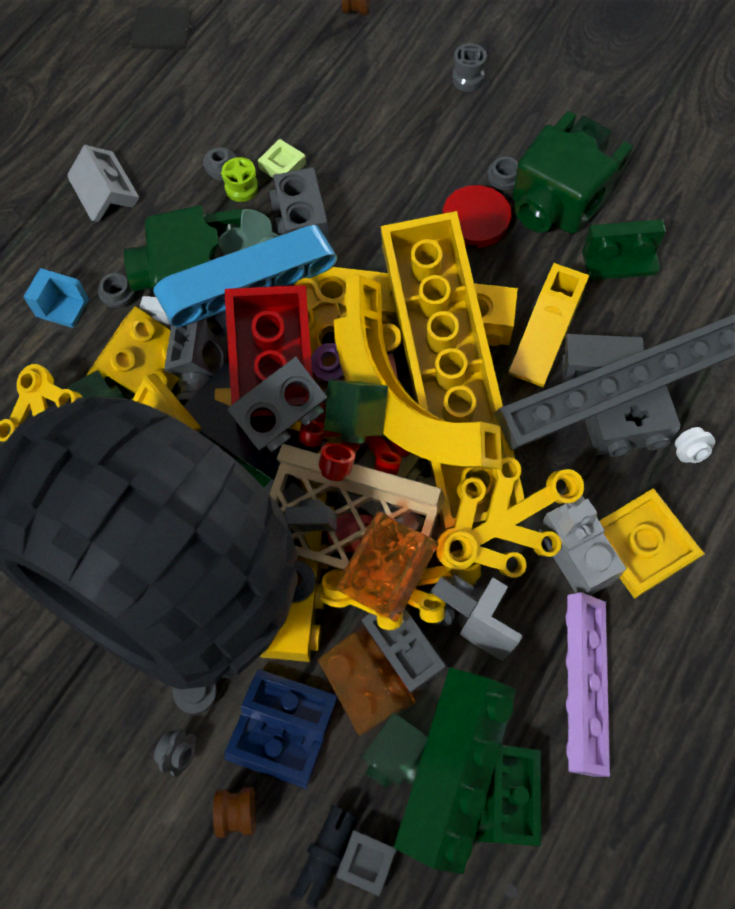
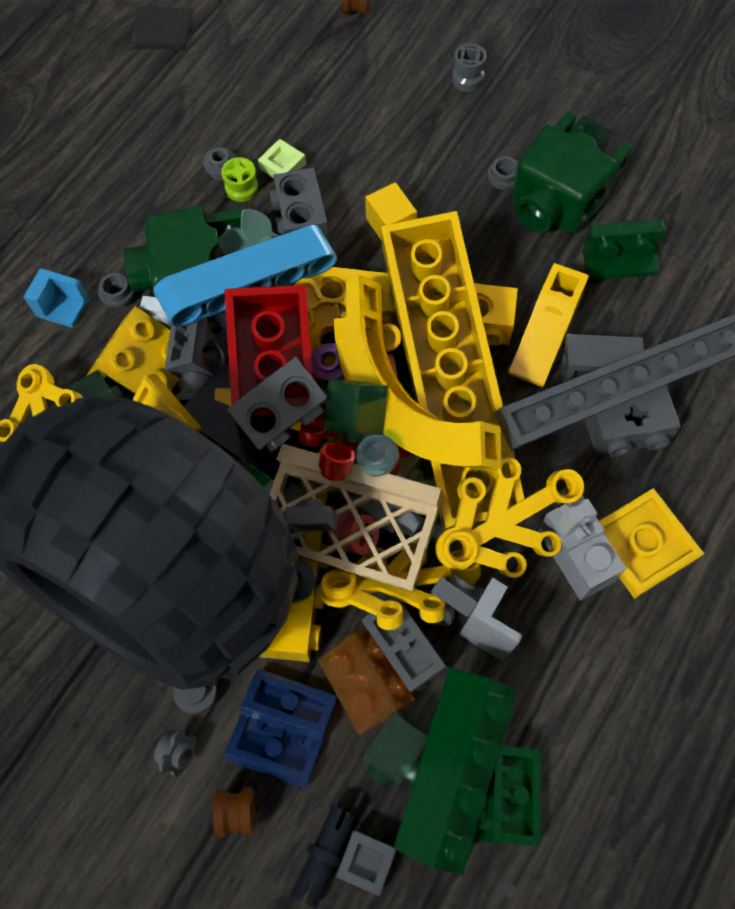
light grey panel [67,145,139,222] -> none
clear orange bracket [336,511,439,623] -> none
red tile [442,185,511,248] -> none
lavender plate [565,592,610,777] -> none
white plate [675,427,715,463] -> none
none -> clear light blue plate [356,434,399,477]
none -> yellow brick [365,182,417,240]

